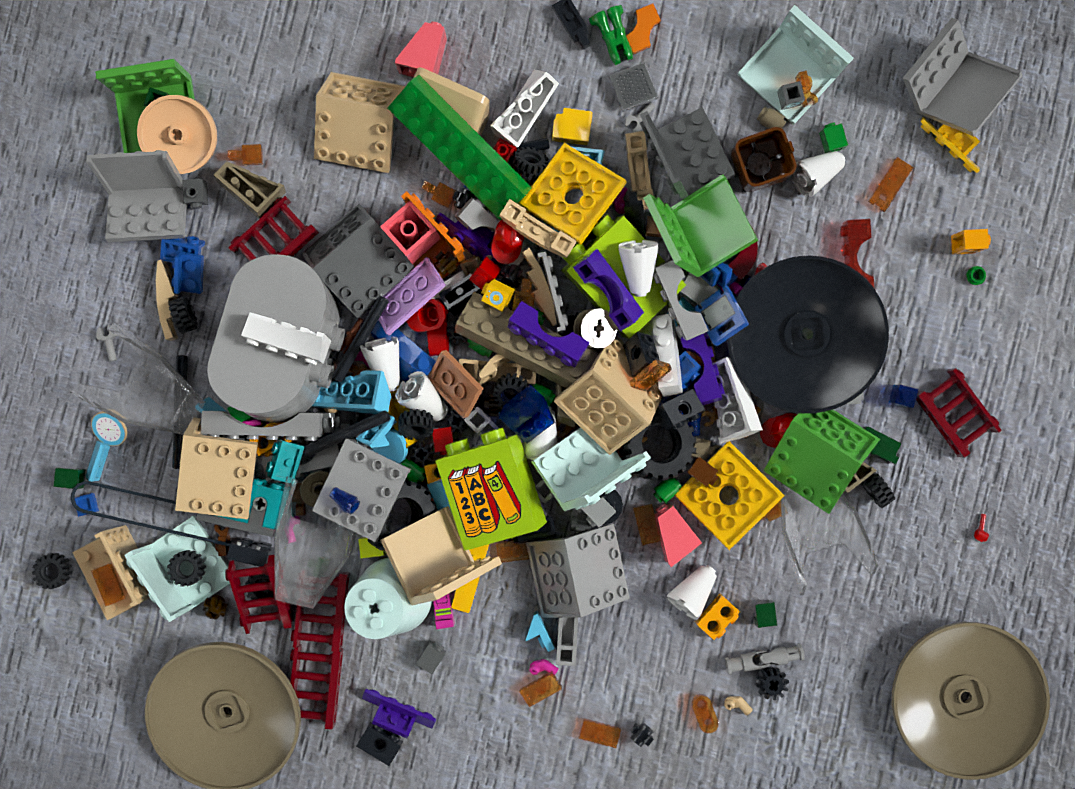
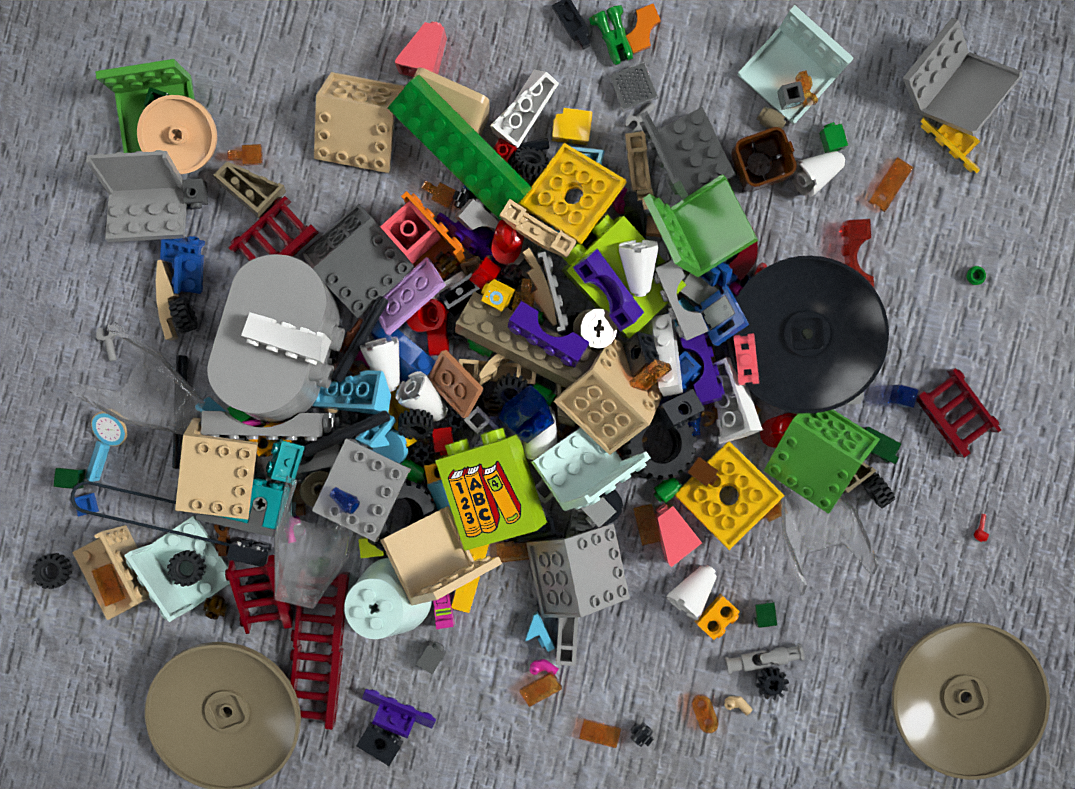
dark tan plate [692,437,722,459] -> none
light orange brick [951,229,991,255] -> none
none -> coral plate [734,333,759,385]

